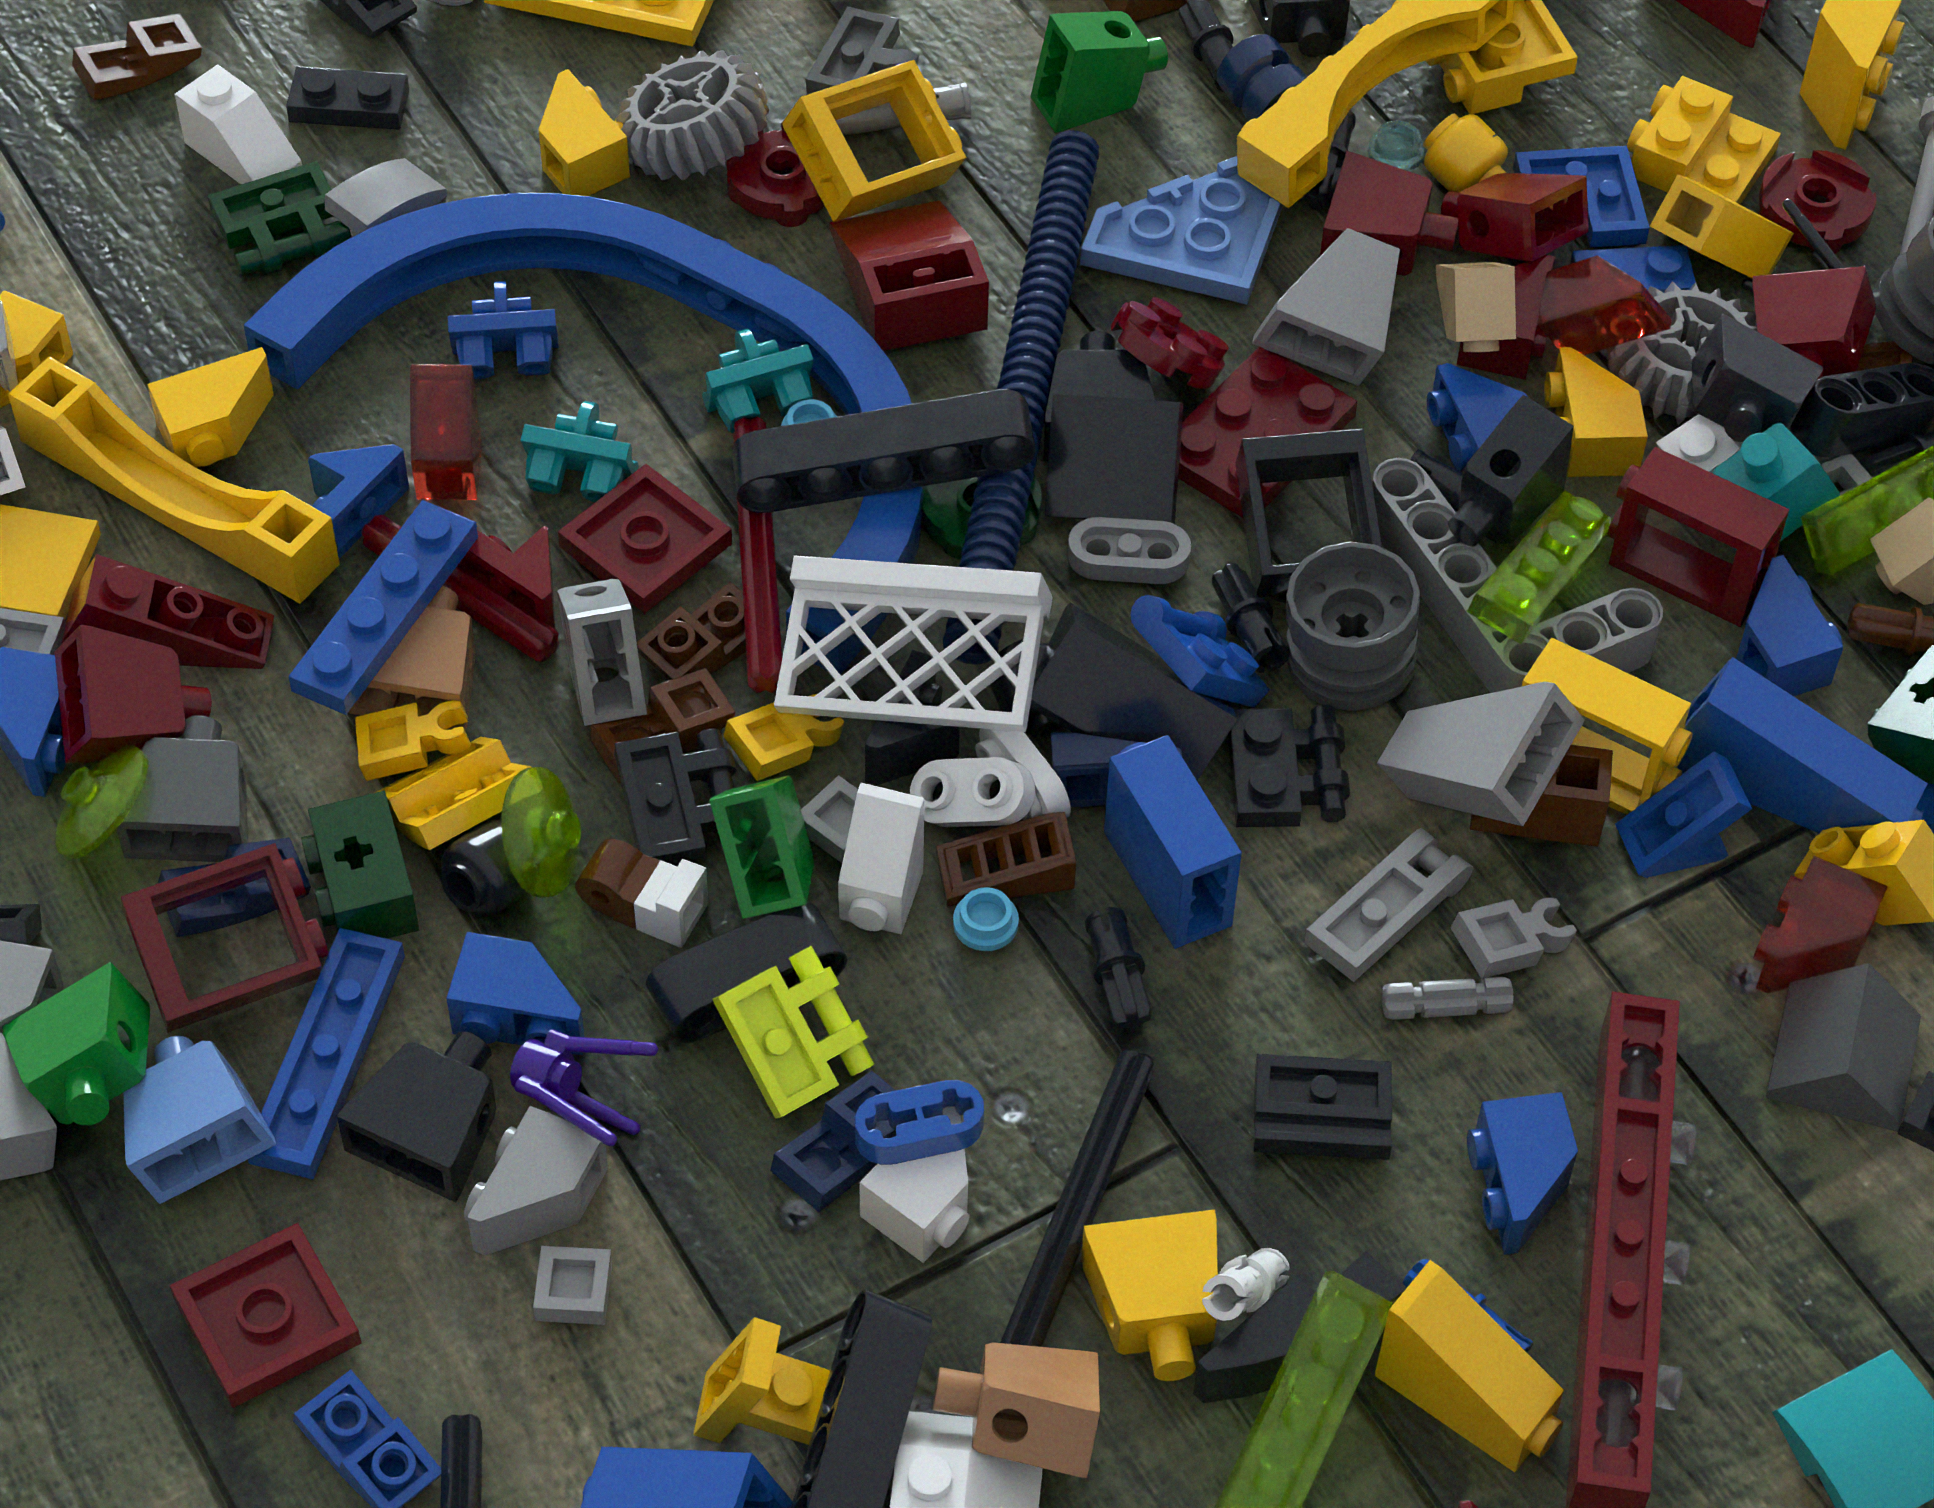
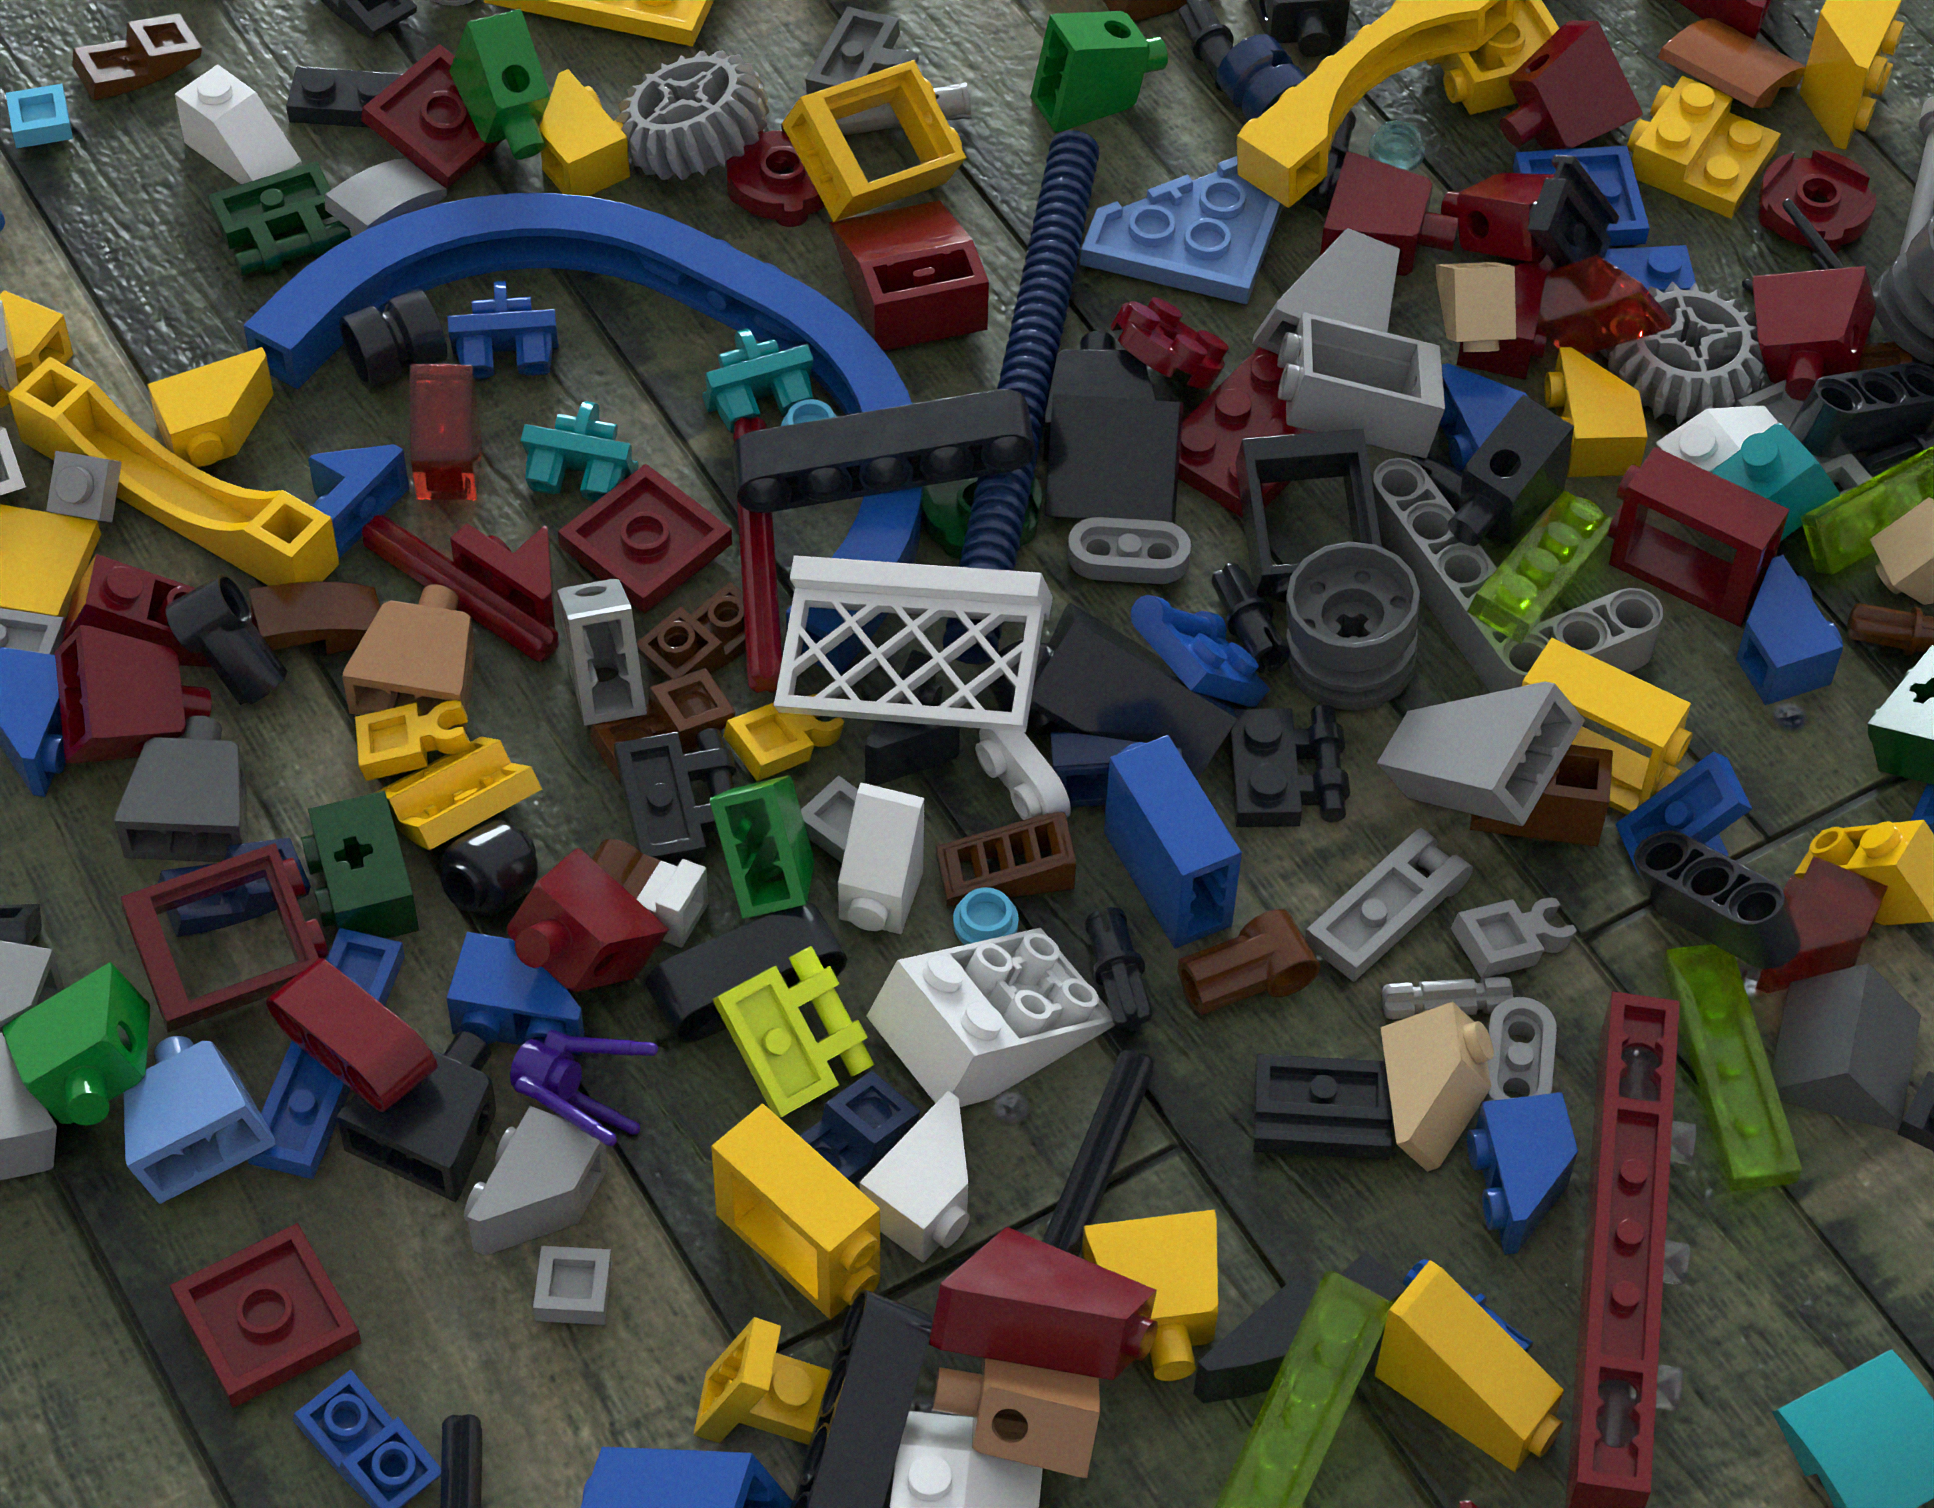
clear neon green dish [55,746,148,859] -> none
blue plate [288,500,478,715] -> none
clear neon green dish [501,767,581,898] -> none
blue beam [855,1080,984,1165] -> none
white plate [910,757,1036,827] -> none
white pin [1202,1248,1290,1321] -> none
yellow head [1423,113,1508,192] -> none
yellow slope [1650,174,1794,279] -> none
blue slope [1676,657,1928,833] -> none
black torso [1691,313,1823,442] -> none
none -> medium azure plate [6,84,73,149]
none -> light grey plate [46,451,122,522]
none -> black piece [166,574,288,705]
none -> reddish brown slope [248,582,380,655]
none -> dark red beam [266,958,438,1112]
none -> black wheel [339,288,448,389]
none -> dark red plate [361,44,503,189]
none -> green torso [449,9,550,160]
none -> dark red torso [507,848,669,992]
none -> yellow window [711,1103,880,1320]
none -> white slope [866,928,1114,1107]
none -> dark red slope [929,1227,1158,1380]
none -> reddish brown piece [1177,909,1321,1015]
none -> light grey window [1277,312,1445,458]
none -> tan slope [1380,1001,1494,1172]
none -> light grey plate [1483,997,1557,1102]
none -> dark red torso [1500,20,1643,150]
none -> black plate [1527,155,1619,290]
none -> black beam [1634,831,1802,969]
none -> dark orange slope [1657,18,1806,108]
none -> clear neon green plate [1662,944,1802,1191]

